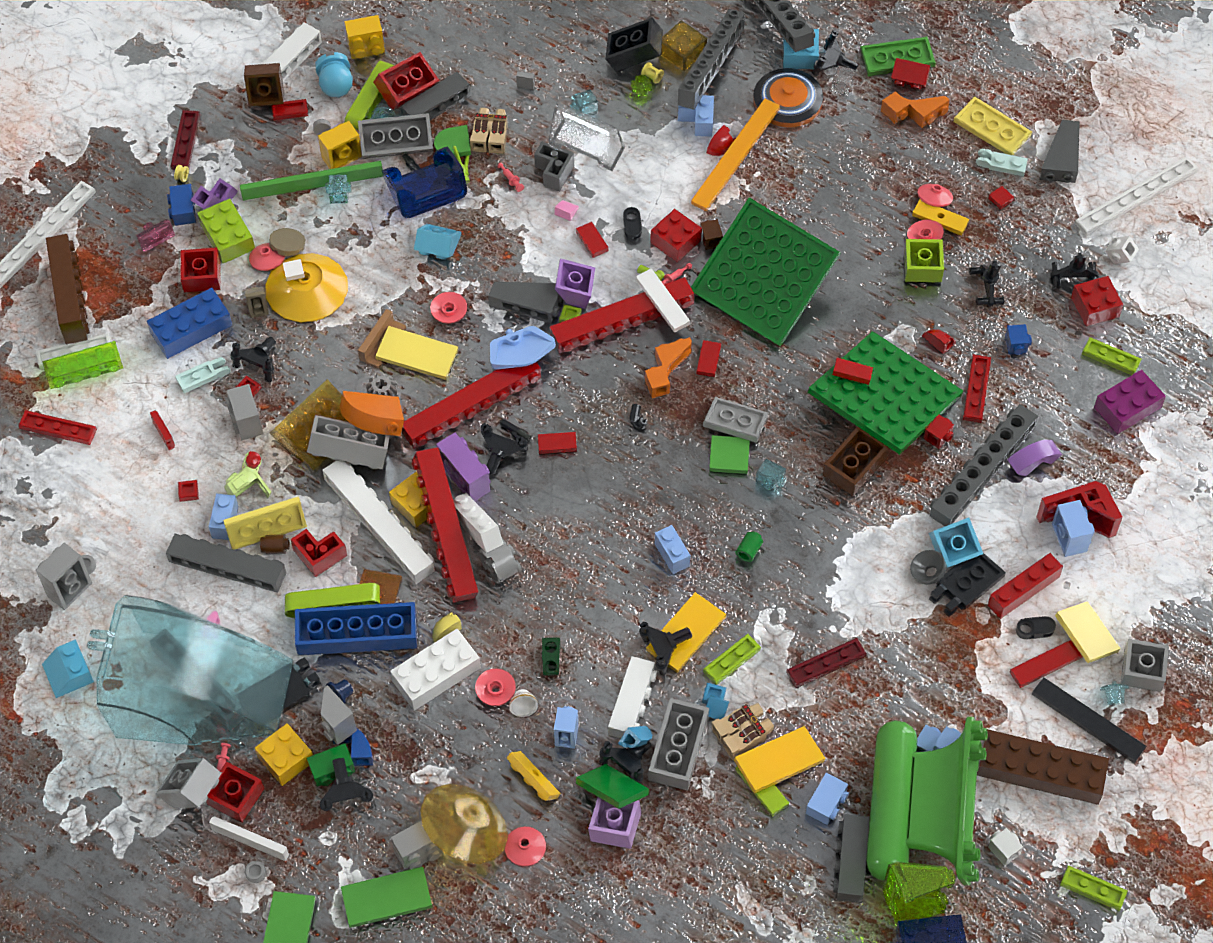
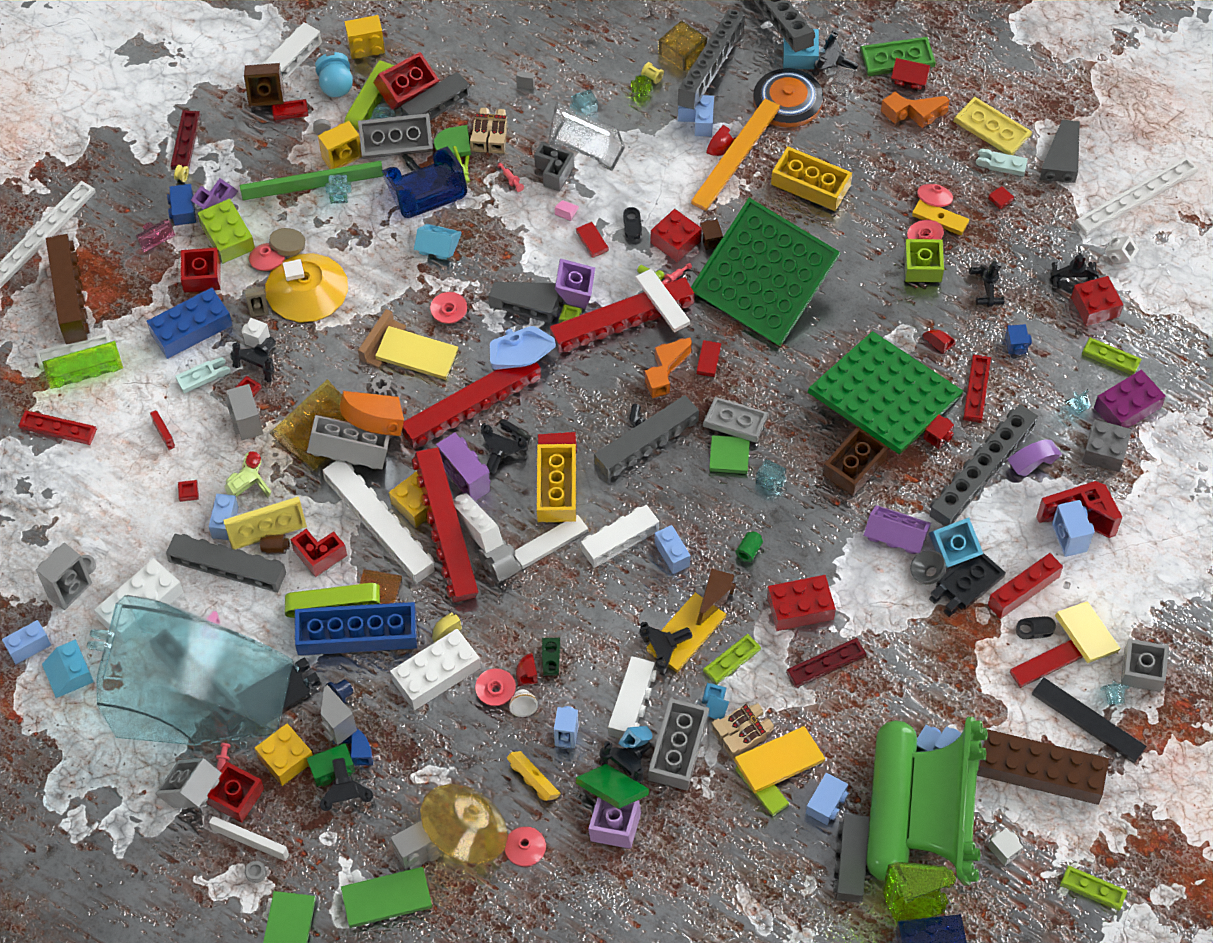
black brick [605,17,663,72] -> none
red tile [832,358,873,385] -> none
none -> light blue brick [2,620,51,665]
none -> white brick [94,558,184,644]
none -> white brick [242,318,270,347]
none -> white tile [513,515,588,569]
none -> red brick [516,653,538,686]
none -> yellow brick [537,444,576,522]
none -> white brick [581,504,659,568]
none -> dark grey brick [594,395,699,479]
none -> reddish brown slope [696,568,736,625]
none -> red brick [767,574,836,631]
none -> yellow brick [771,146,852,211]
none -> medium lavender slope [864,505,931,554]
none -> clear light blue piece [1065,389,1092,414]
none -> flat silver brick [1082,419,1132,472]

